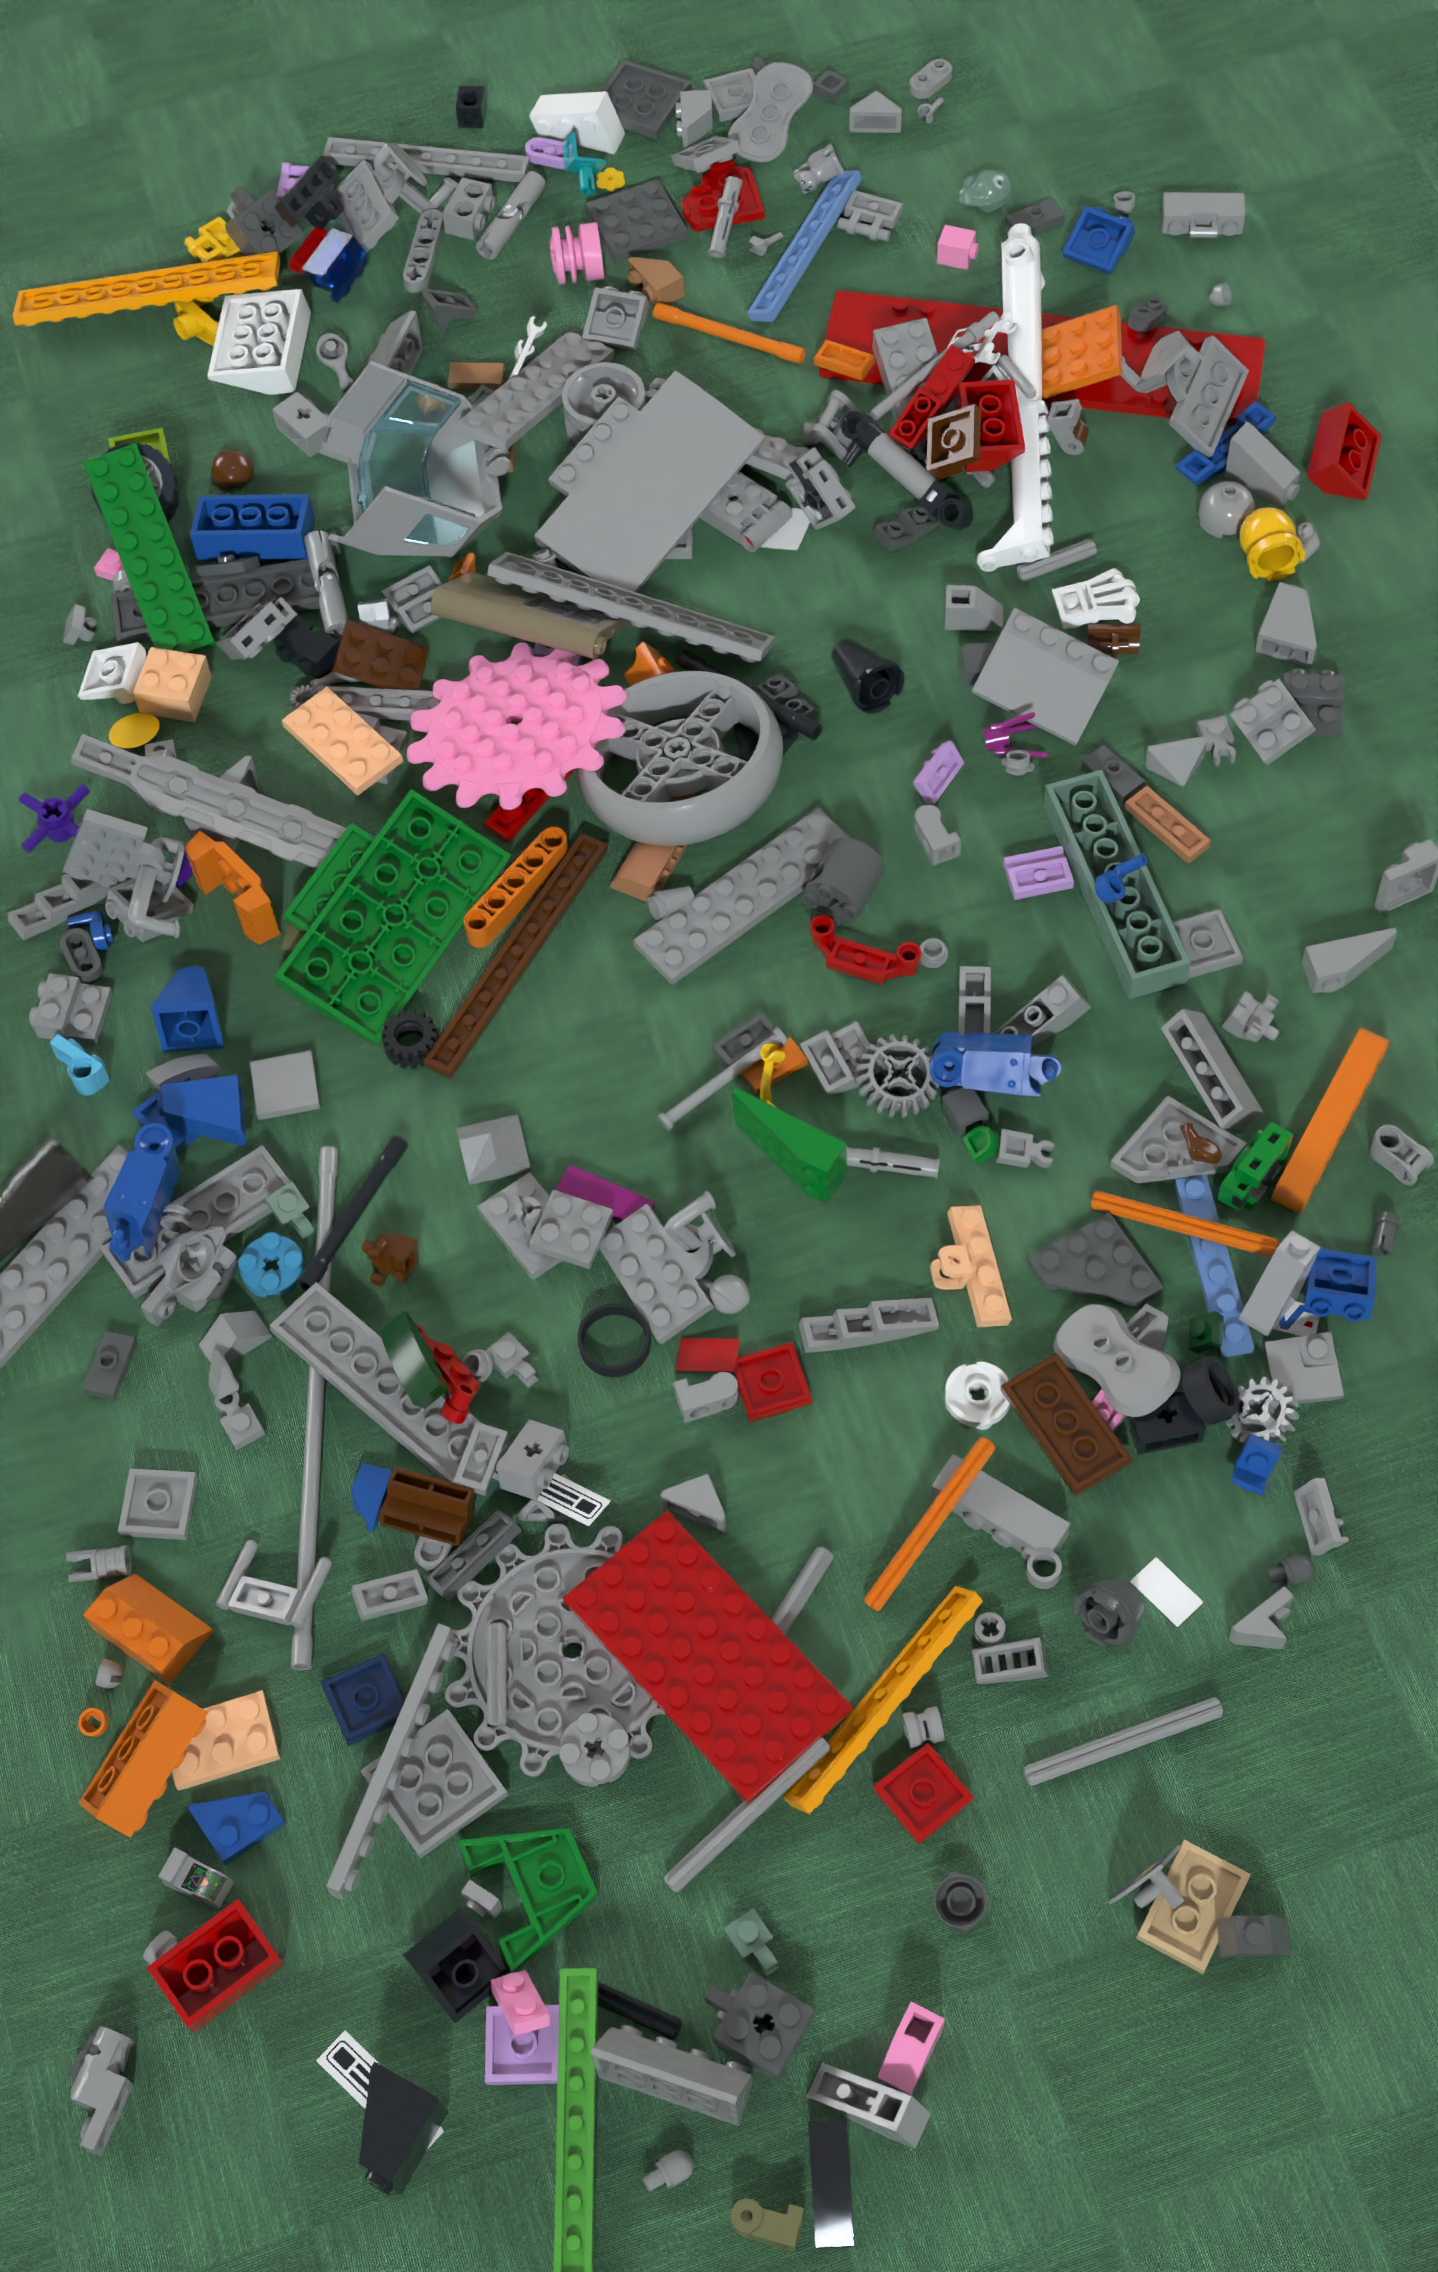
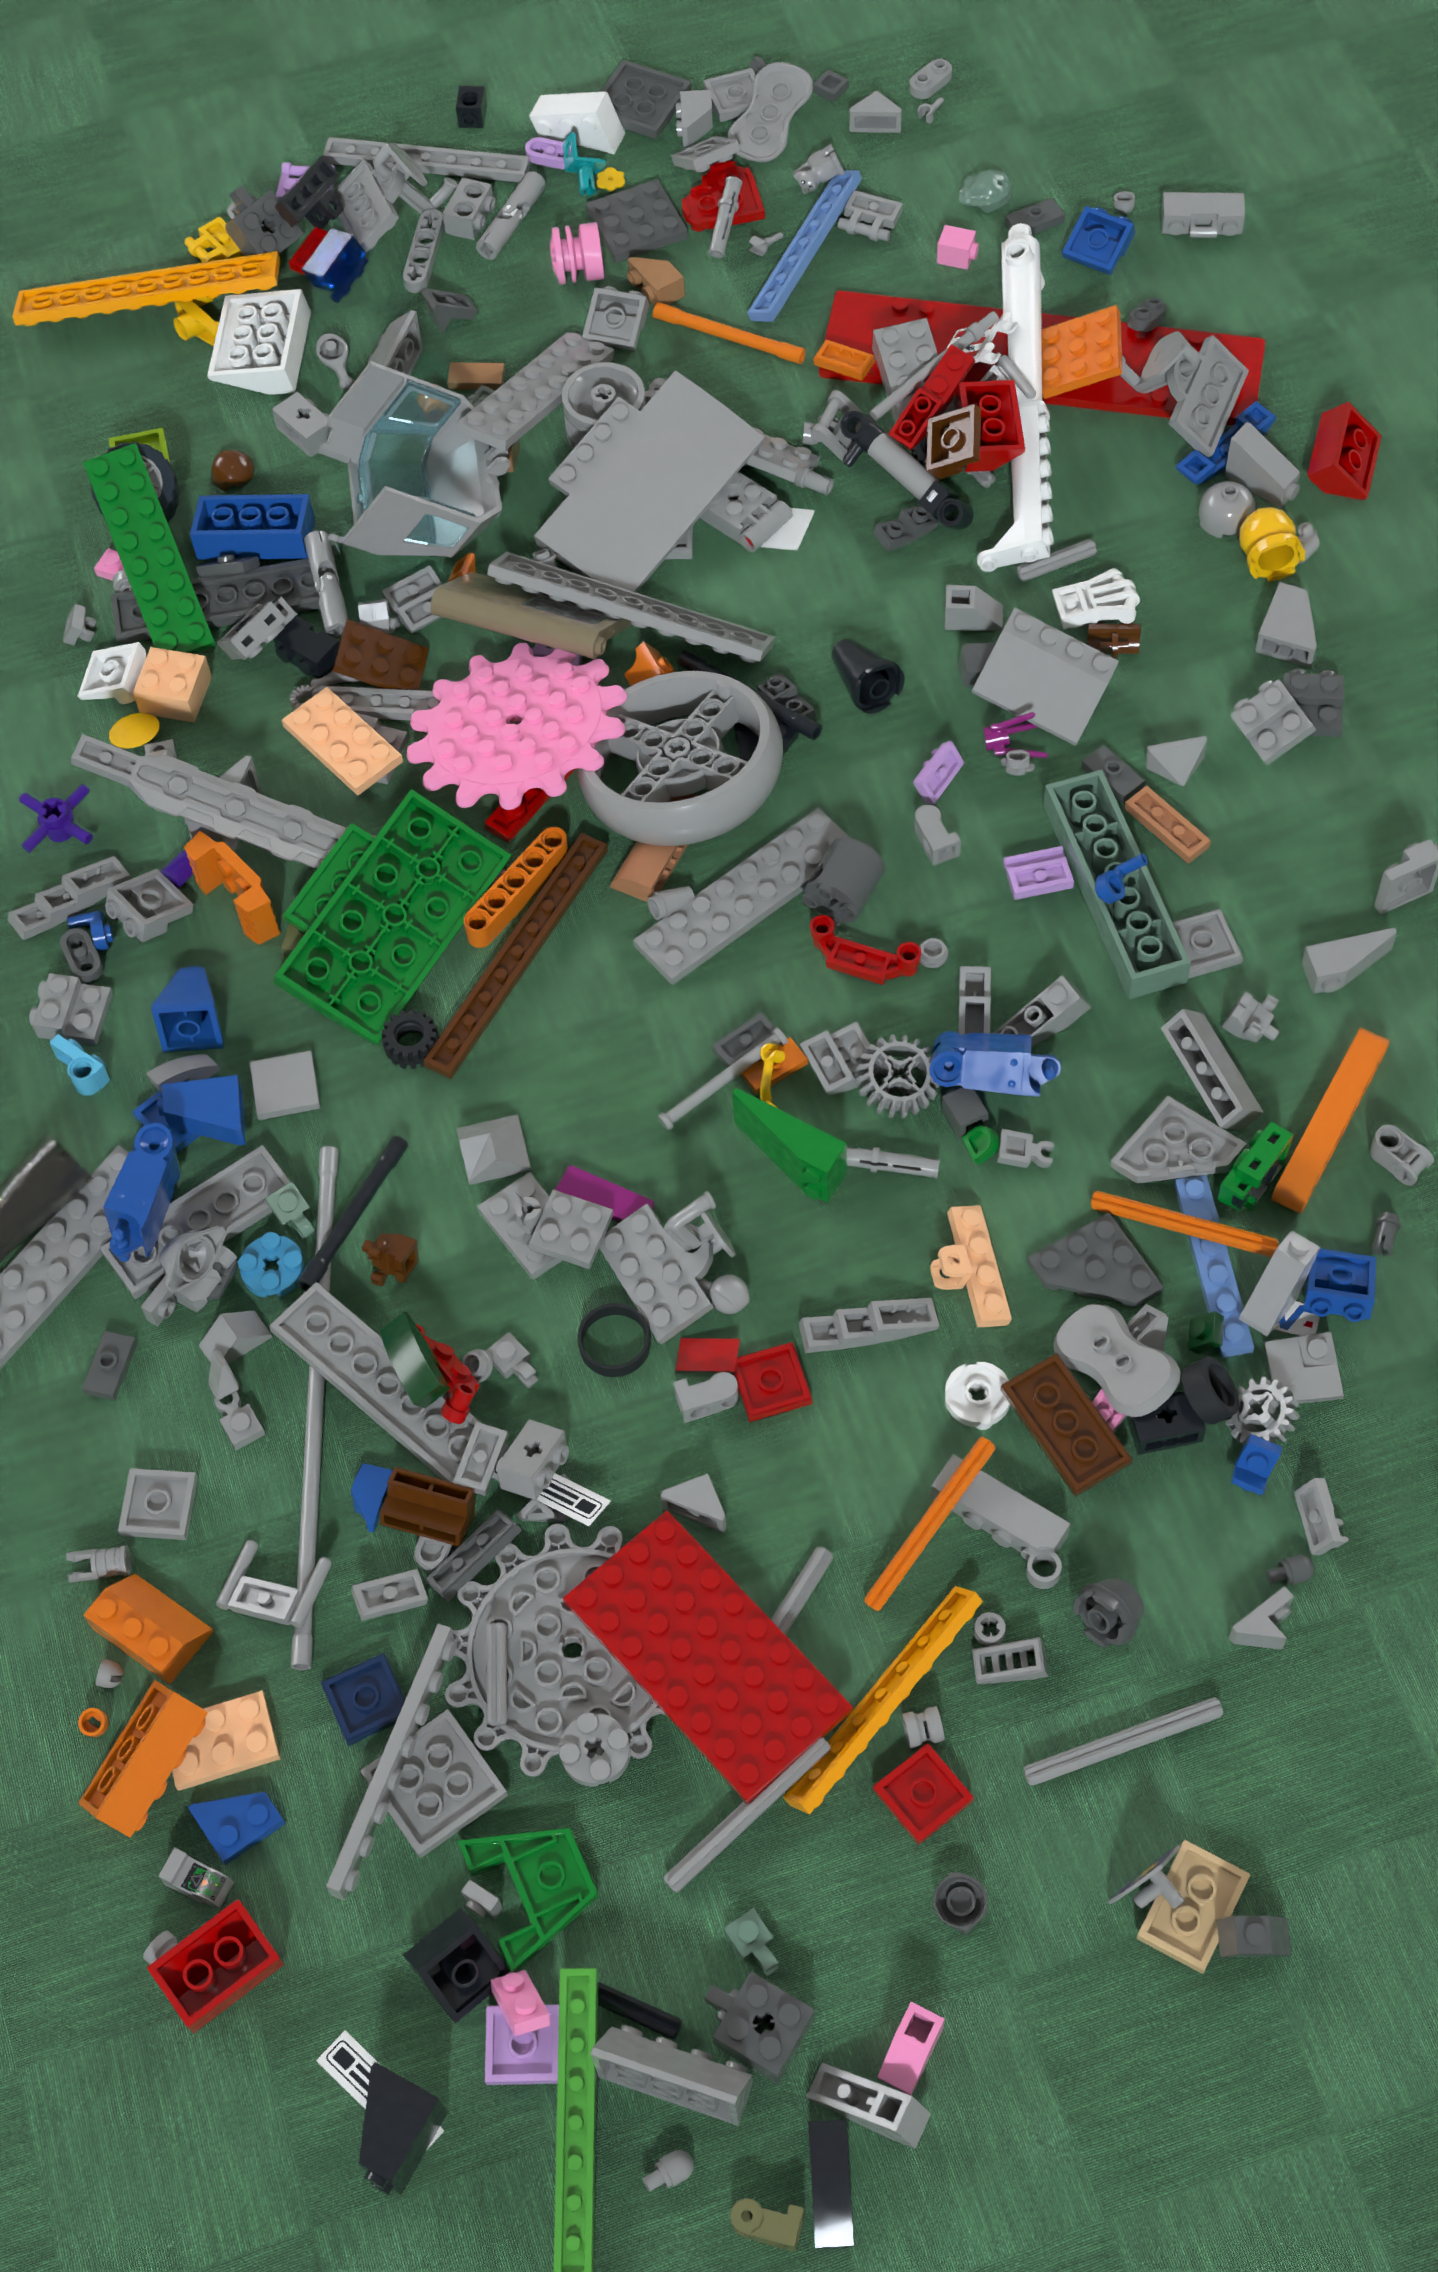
light grey plate [62,809,184,938] -> none
light grey plate [69,2026,134,2157] -> none
light grey bush [160,1205,192,1232] -> none
white flag [507,316,547,381] -> none
light grey piece [785,447,856,530] -> none
light grey leg [1047,399,1089,455] -> none
white sticker [1130,1557,1204,1627] -> none
reddish brown animal [1180,1123,1222,1164] -> none
light grey plate [1196,716,1236,767] -> none
light grey hinge [1209,283,1231,307] -> none

